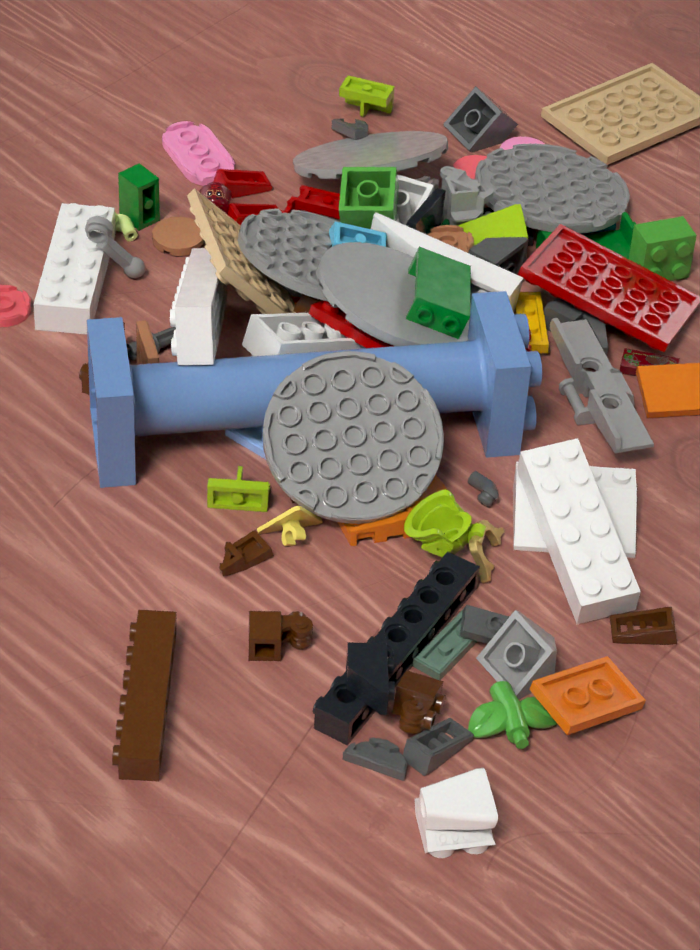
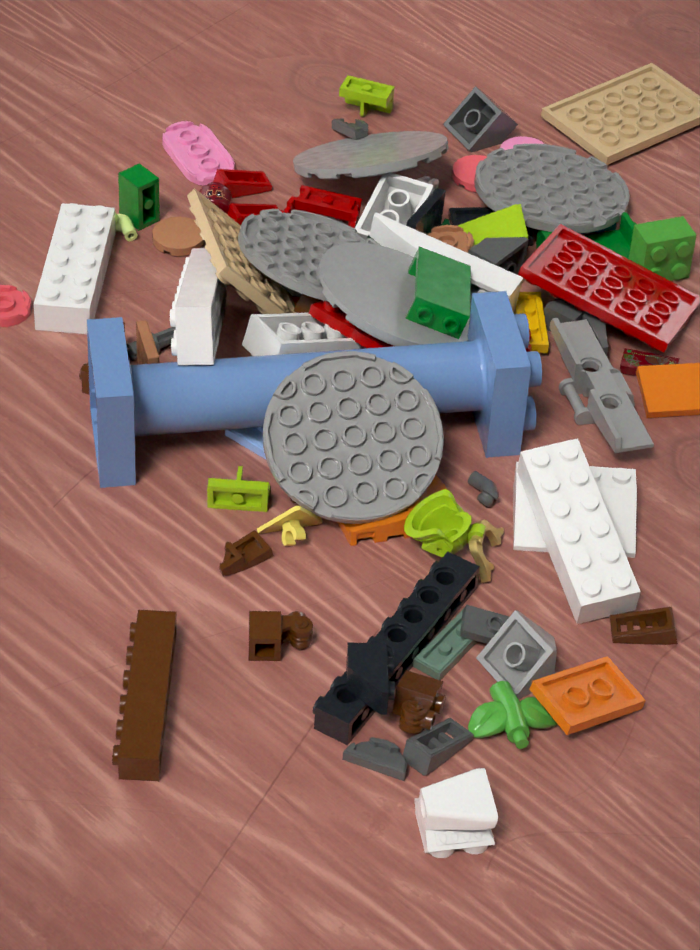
light grey piece [85,216,145,279] -> none
medium azure slope [329,221,387,247] -> none
bright green brick [339,167,399,229] -> none
light grey piece [440,166,494,226] -> none

